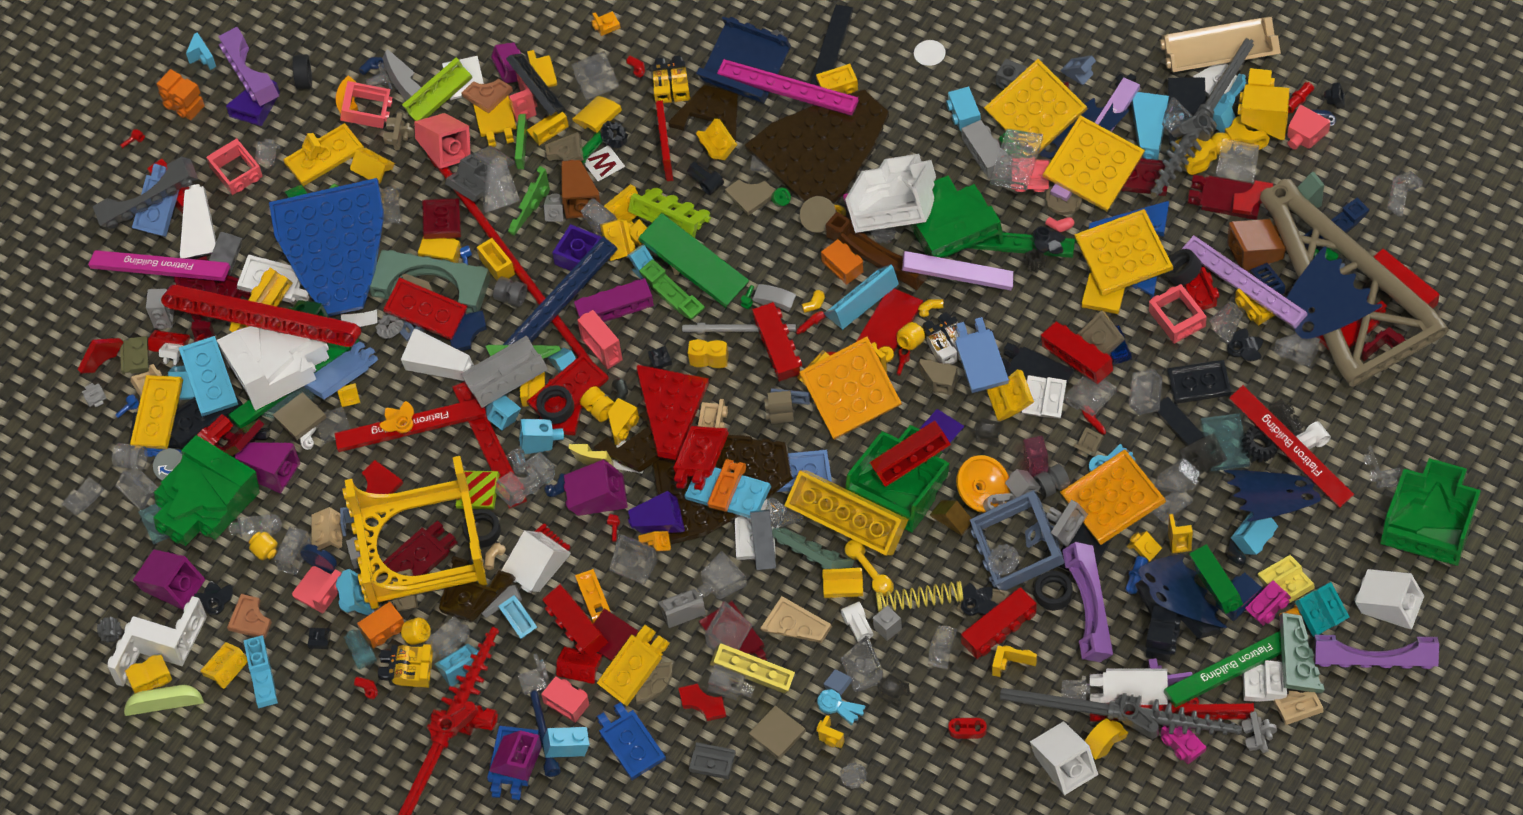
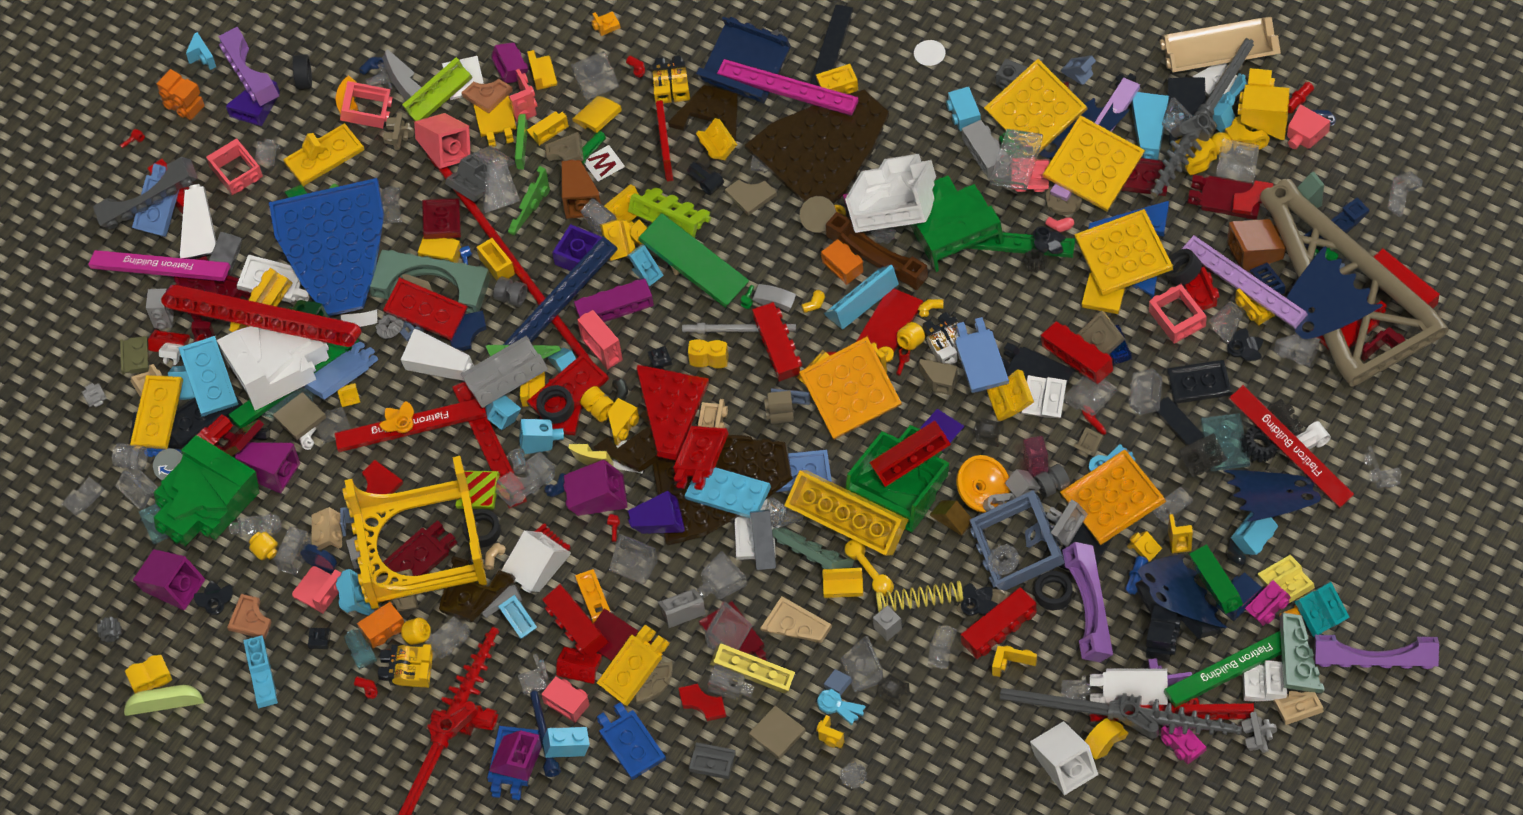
red tile [77,338,123,374] -> none
white bracket [108,596,207,686] -> none
blue hand [115,395,139,418] -> none
yellow bracket [200,642,248,689] -> none
yellow panel [350,148,395,184] -> none
medium azure slope [435,644,479,686] -> none
black tile [506,53,565,116] -> none
light grey bracket [544,194,564,222] -> none
black gear [600,120,629,148] -> none
light orange bracket [638,531,671,551] -> none
bright green slope [639,259,705,320] -> none
orange plate [707,459,746,512] -> none
green tile [771,188,791,207] -> none
red piece [796,311,826,334] -> none
white piece [841,602,873,643] -> none
lavender tile [902,251,1013,290] -> none
red beam [948,718,987,739] -> none
clear slope [1154,458,1201,494] -> none
black tile [1324,82,1345,109] -> none
white slope [1355,569,1424,629] -> none
green panel [1380,458,1481,566] -> none

